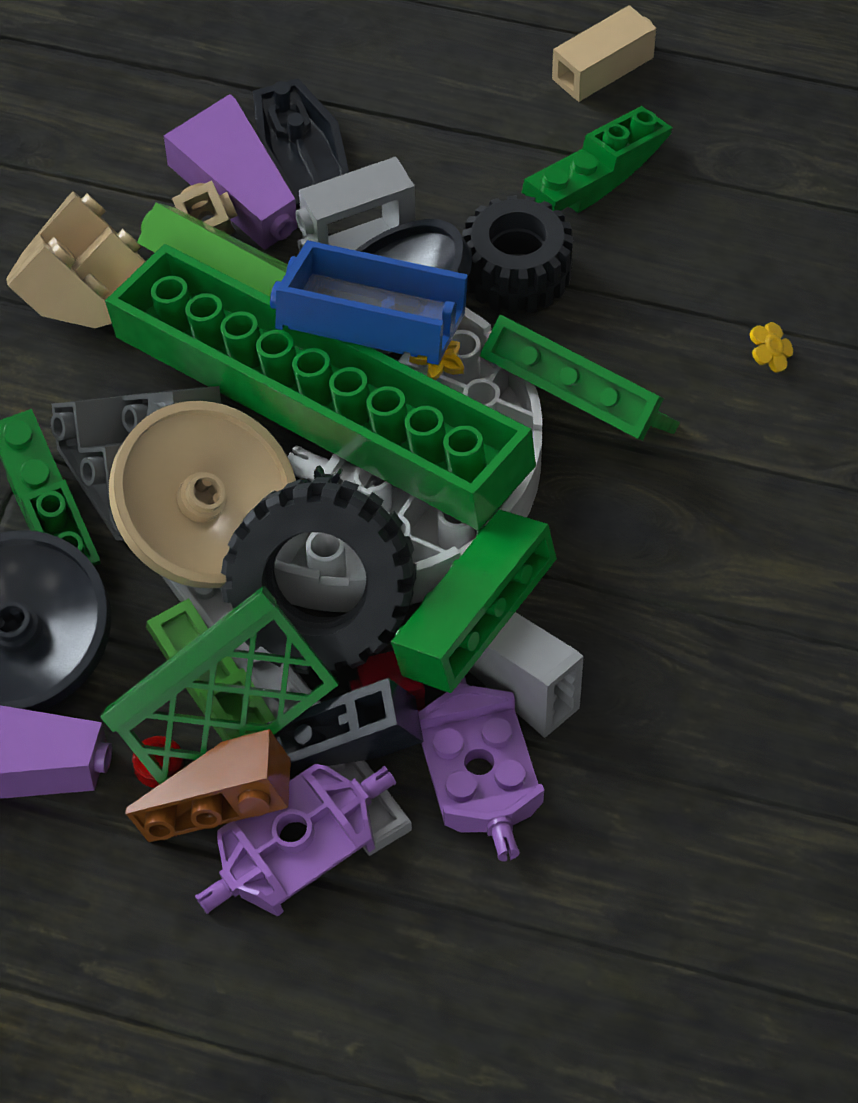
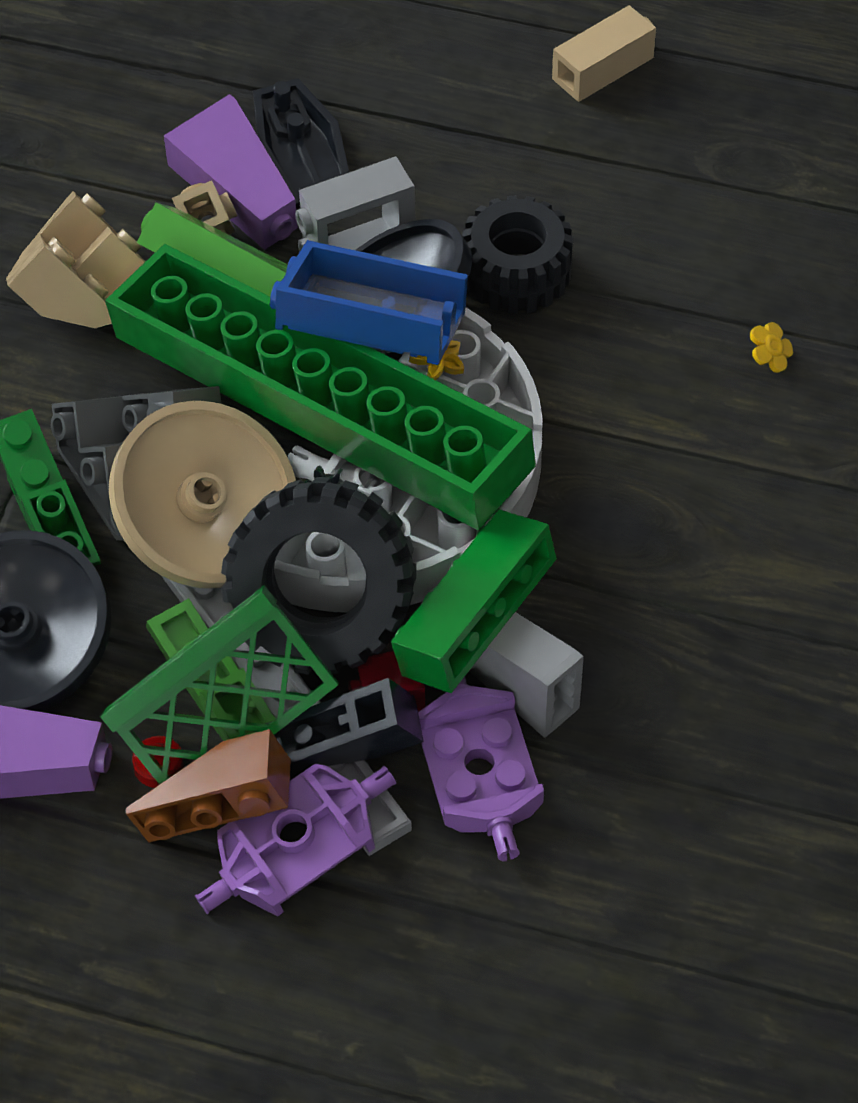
green fence [479,315,680,441] -> none
green slope [521,106,673,213] -> none

